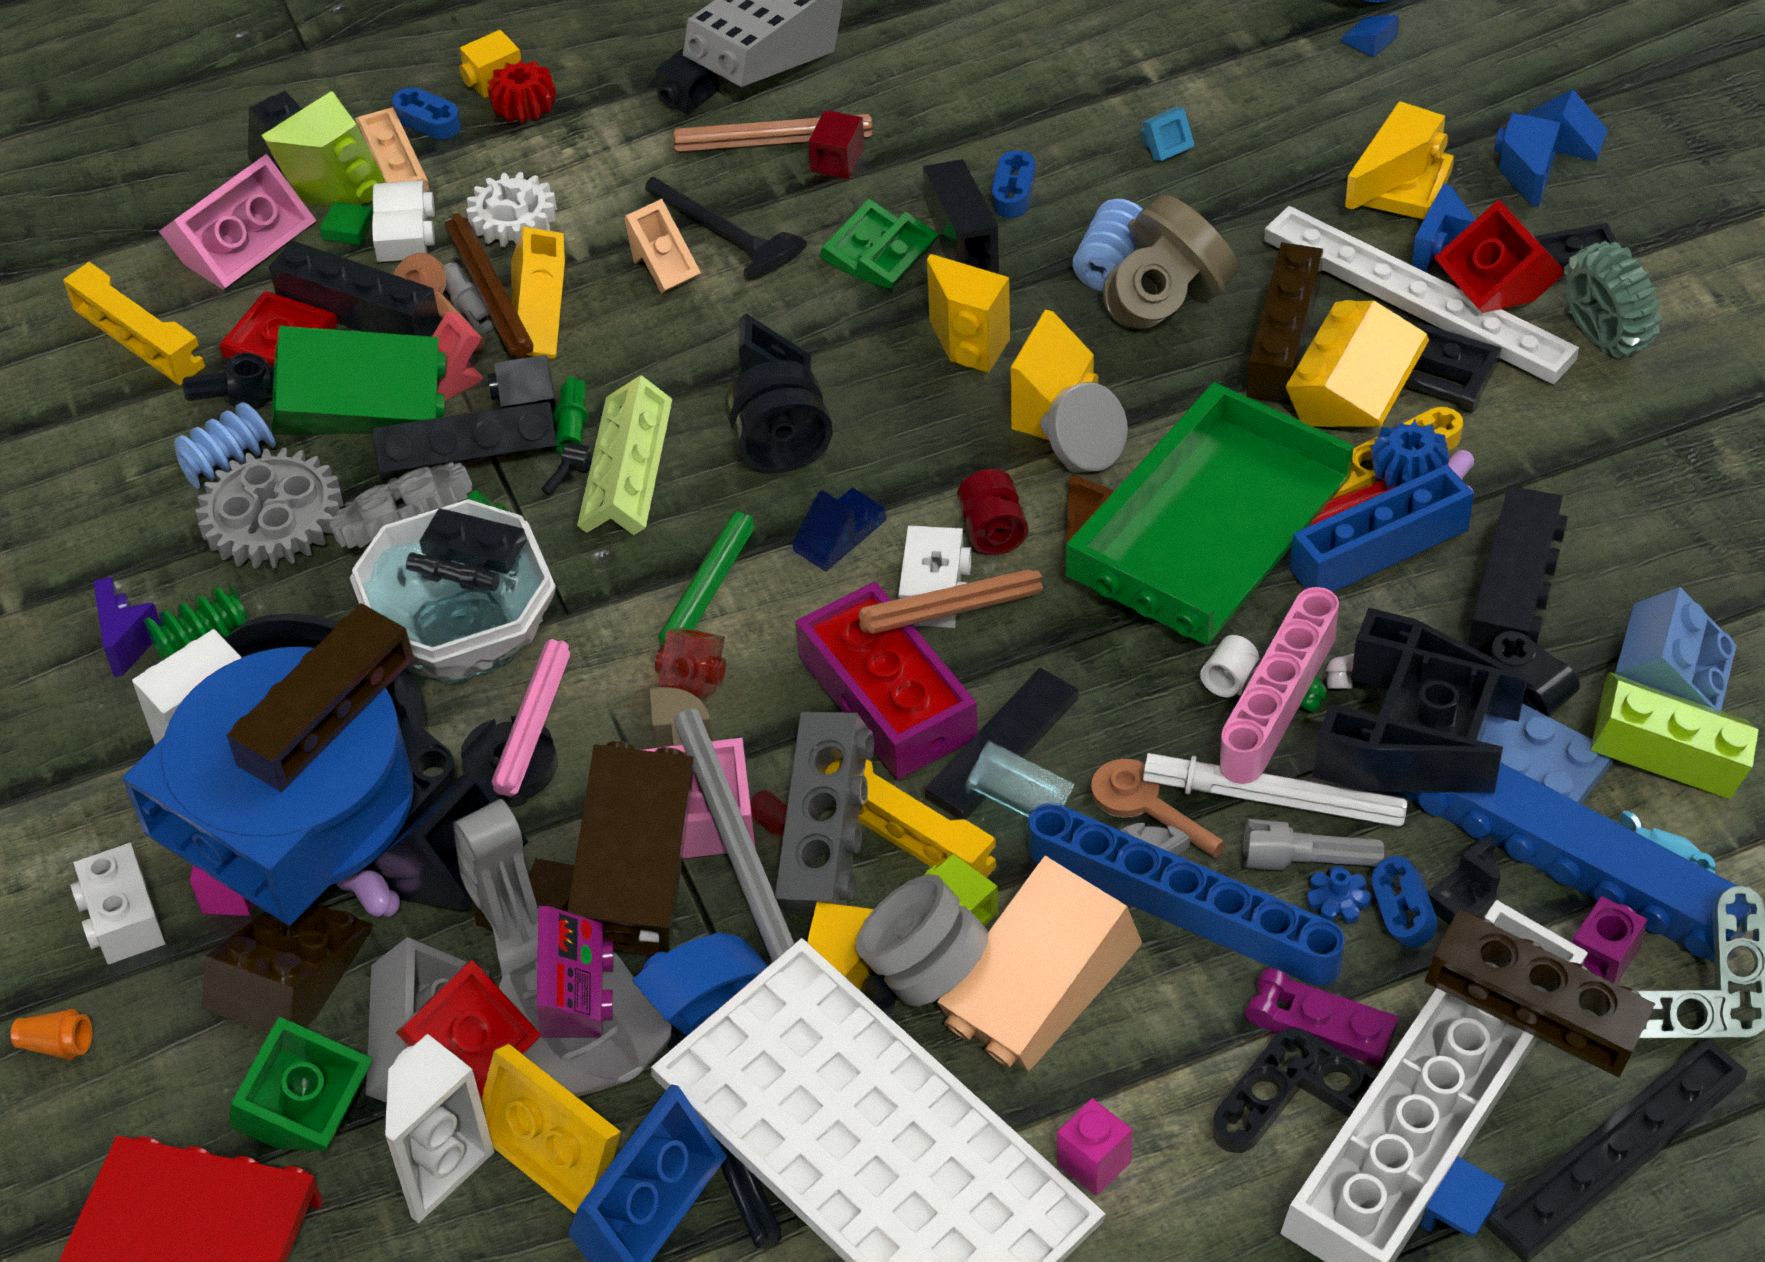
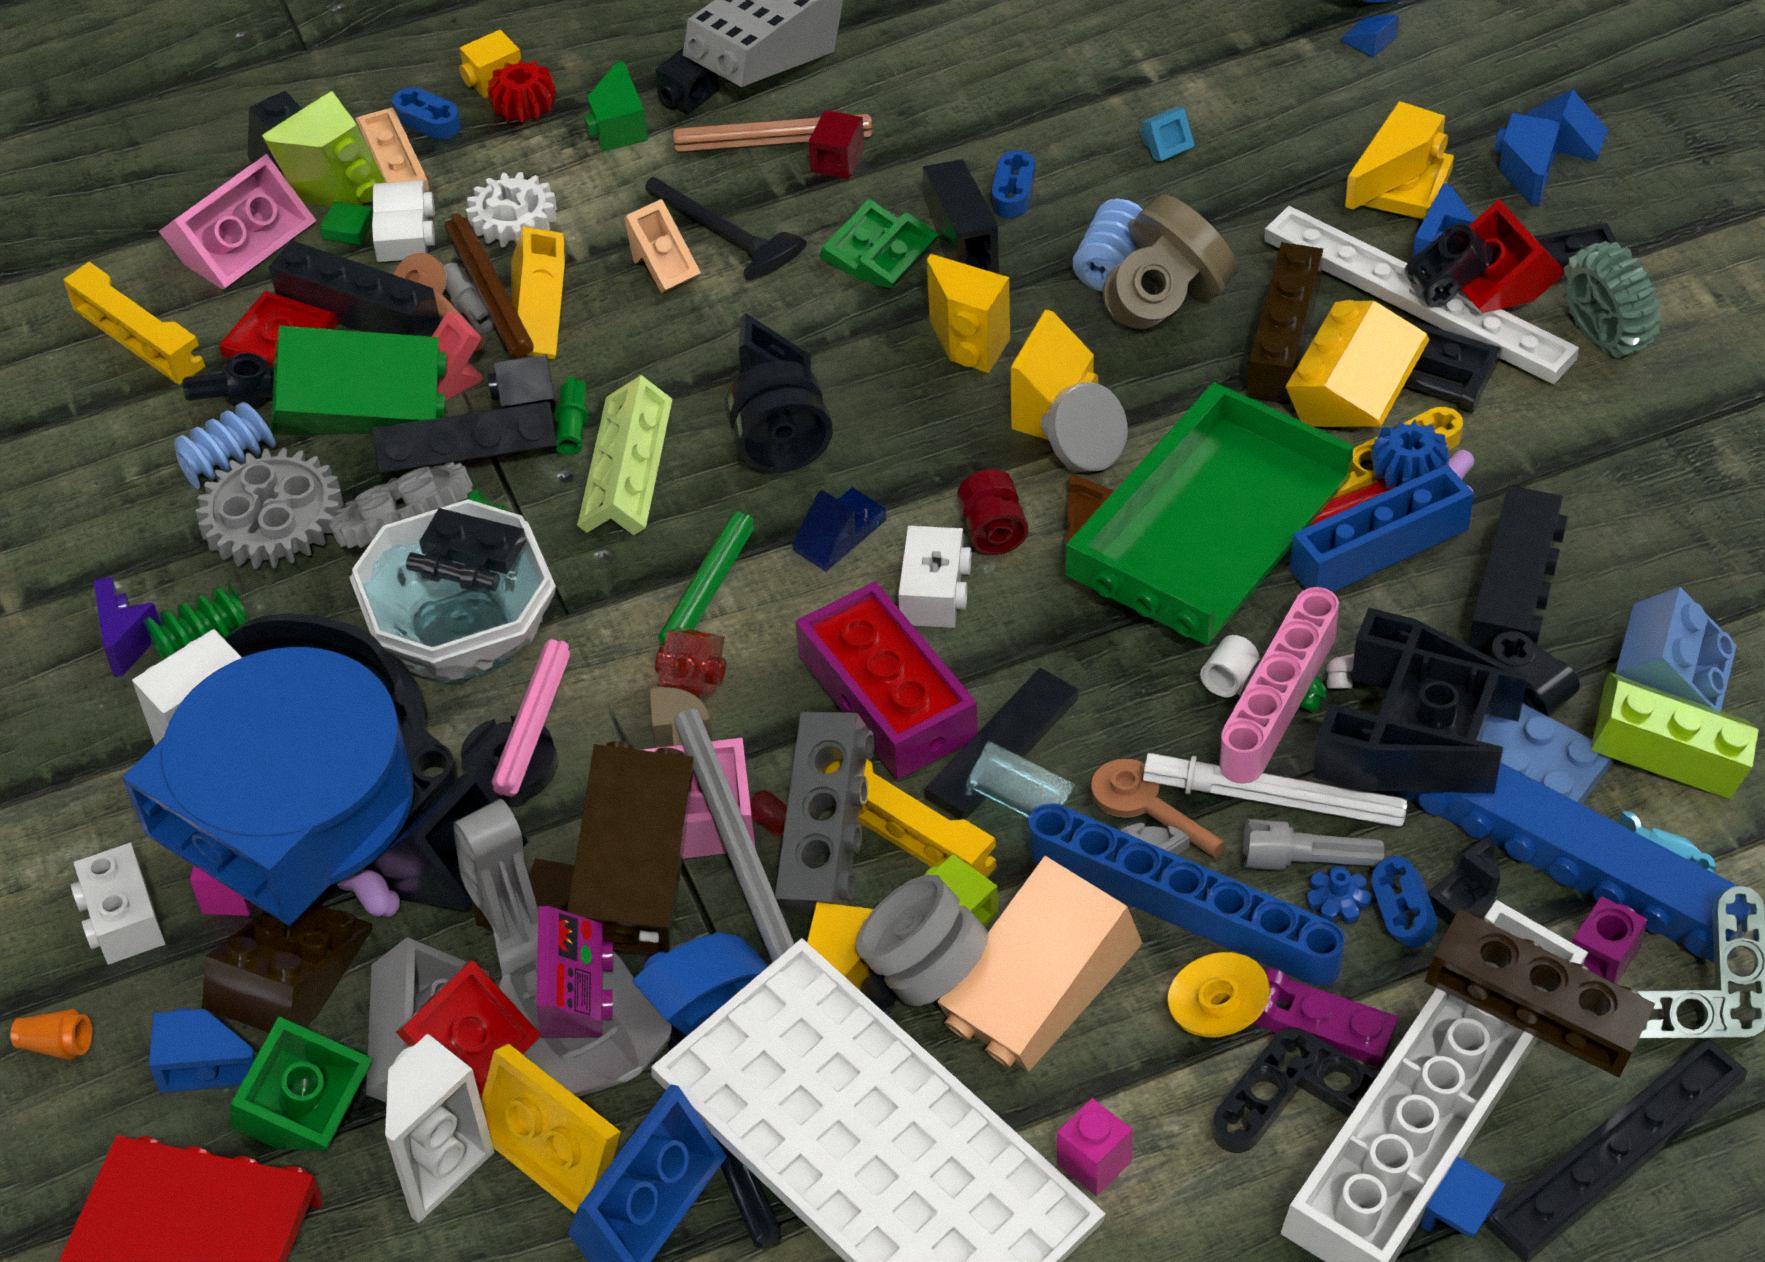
dark brown brick [226,603,414,792] -> none
black hand [541,442,593,495] -> none
nougat axle [858,569,1043,634] -> none
none -> blue slope [149,1008,256,1093]
none -> green slope [584,61,648,152]
none -> yellow dish [1168,952,1270,1037]
none -> black piece [1405,223,1492,307]

